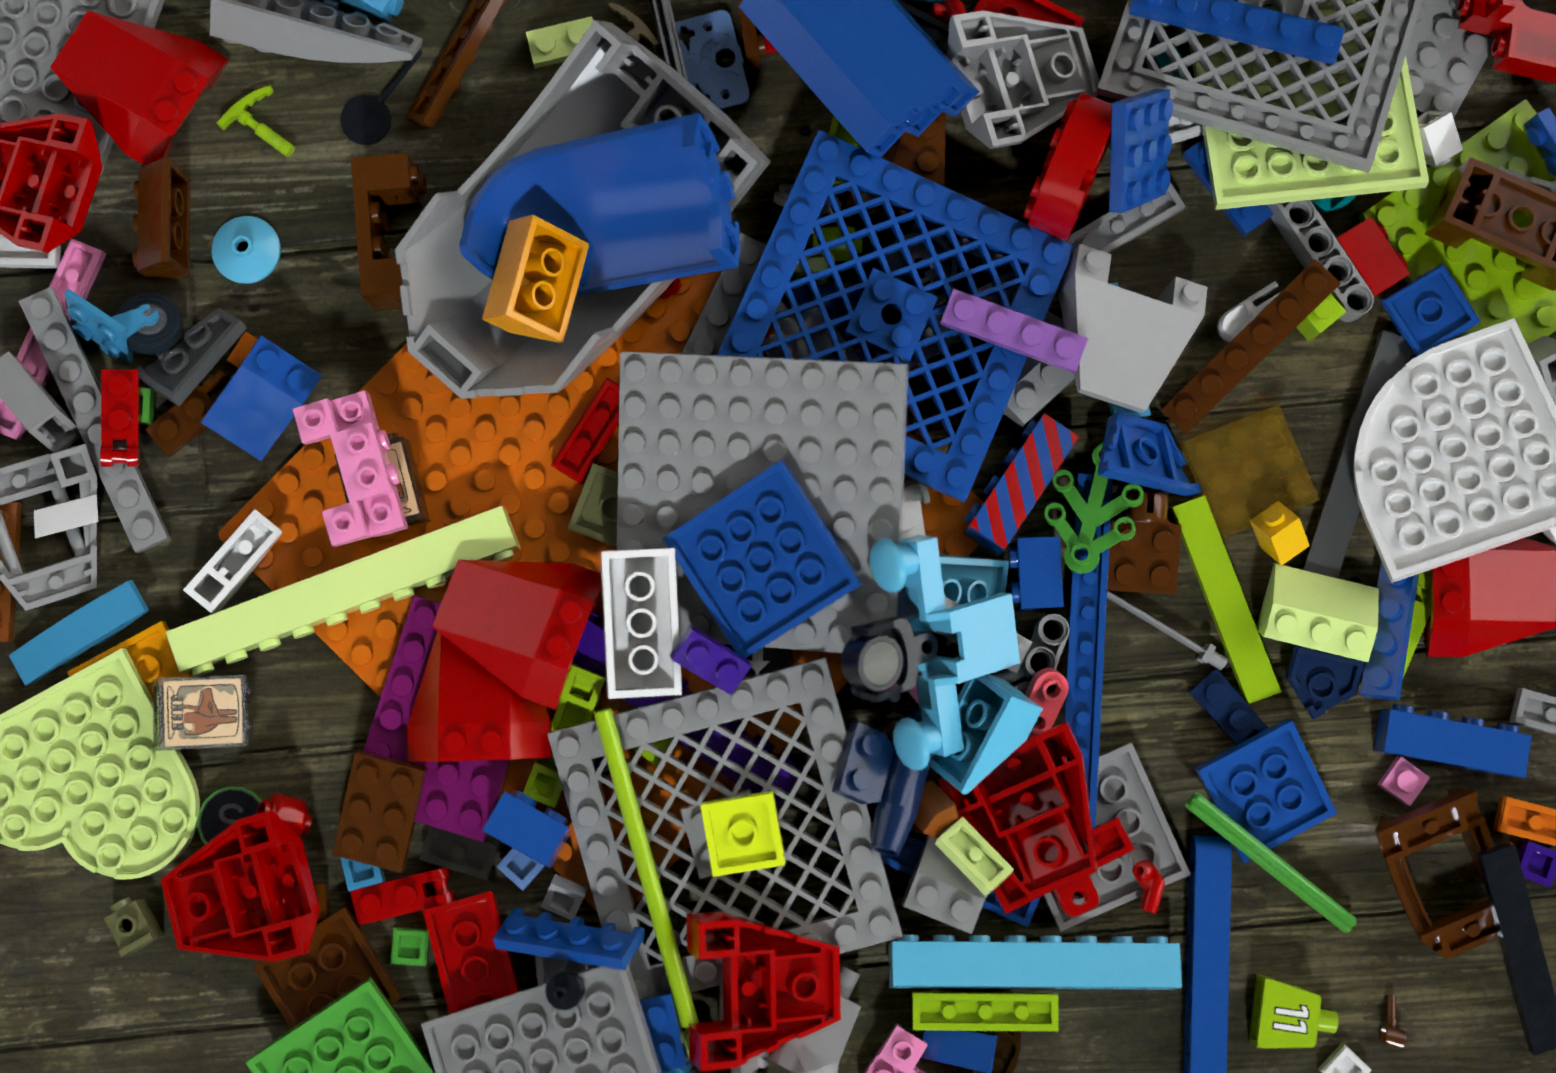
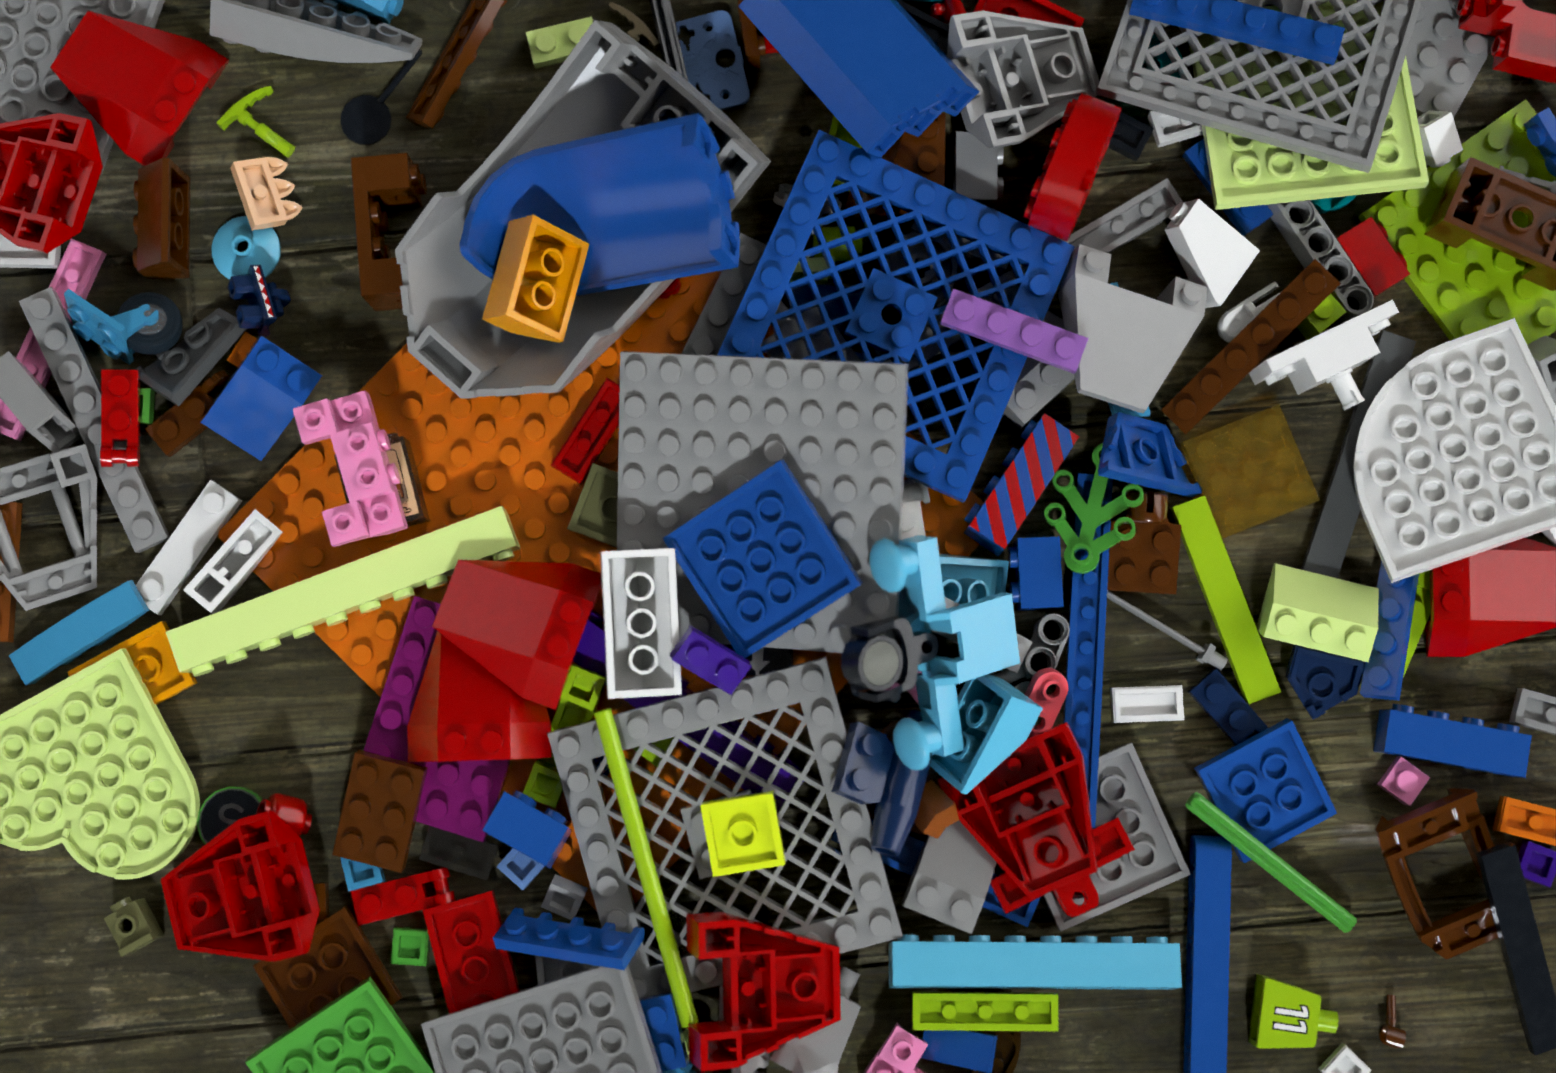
white sticker [34,494,98,539] -> none
brick [152,675,253,751] -> none
black tile [546,971,585,1010] -> none
yellowish green plate [935,817,1014,896] -> none
blue plate [1109,88,1173,213] -> none
red arm [1132,860,1165,914] -> none
yellow brick [1250,501,1310,566] -> none
blue plate [1380,263,1481,357] -> none
none -> white plate [136,480,242,615]
none -> dark blue hips [228,264,291,336]
none -> light nougat plate [230,157,303,231]
none -> light grey brick [953,131,1004,209]
none -> white tile [1110,685,1184,723]
none -> white slope [1165,199,1260,308]
none -> white brick [1249,300,1399,410]

